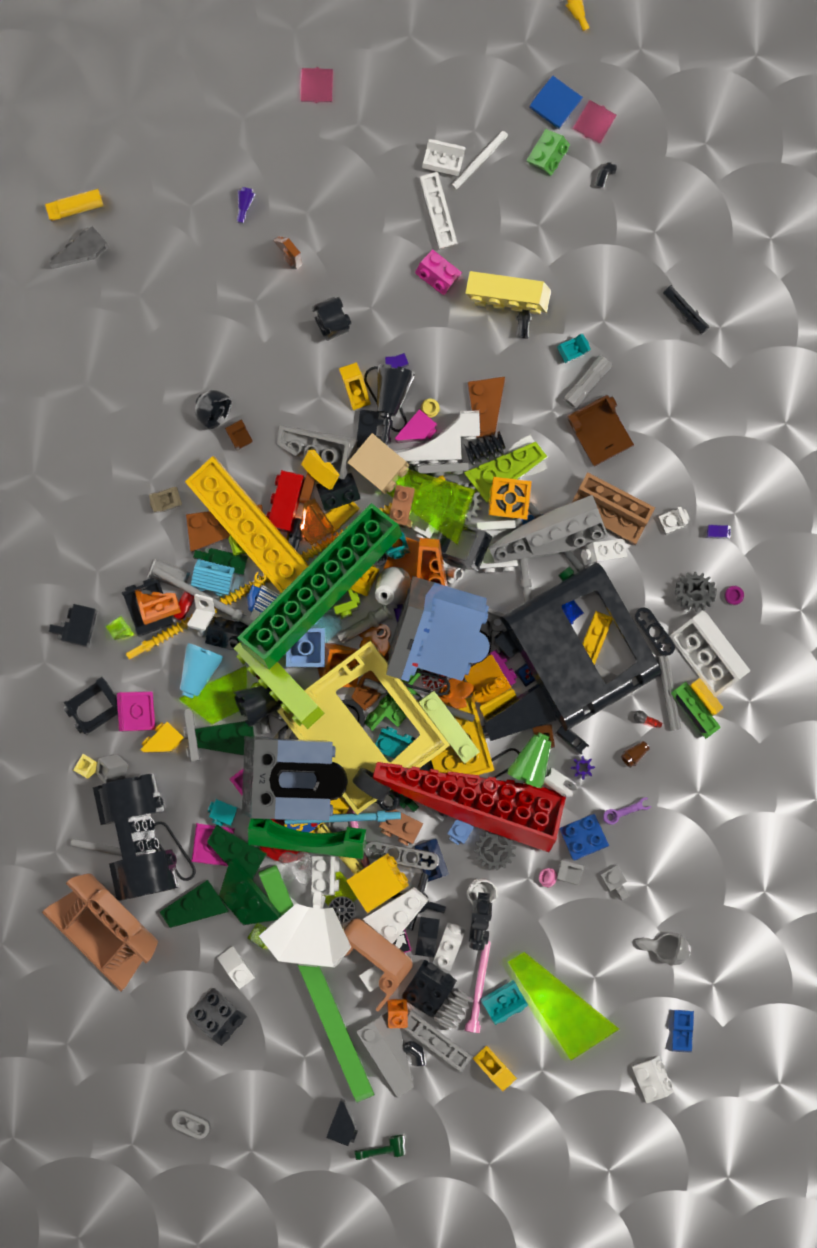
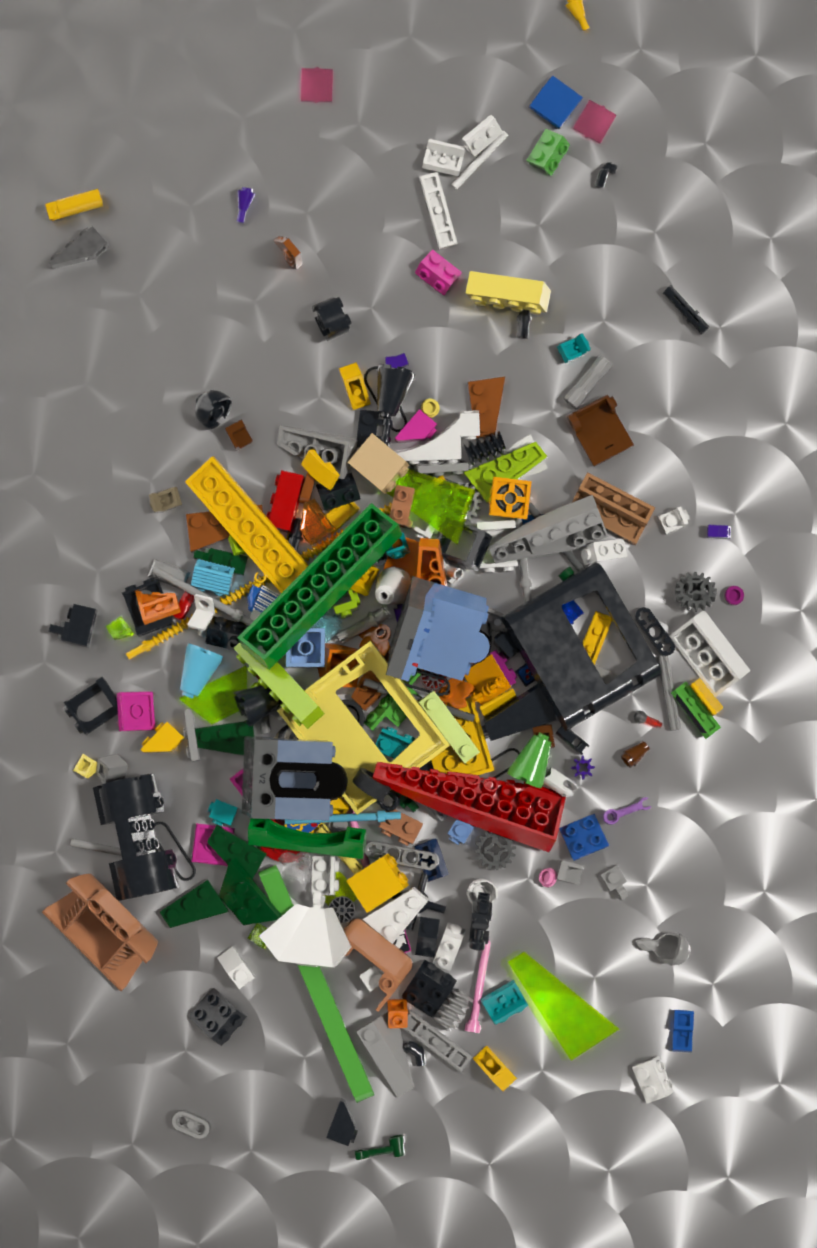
none -> white bracket [462,115,503,157]

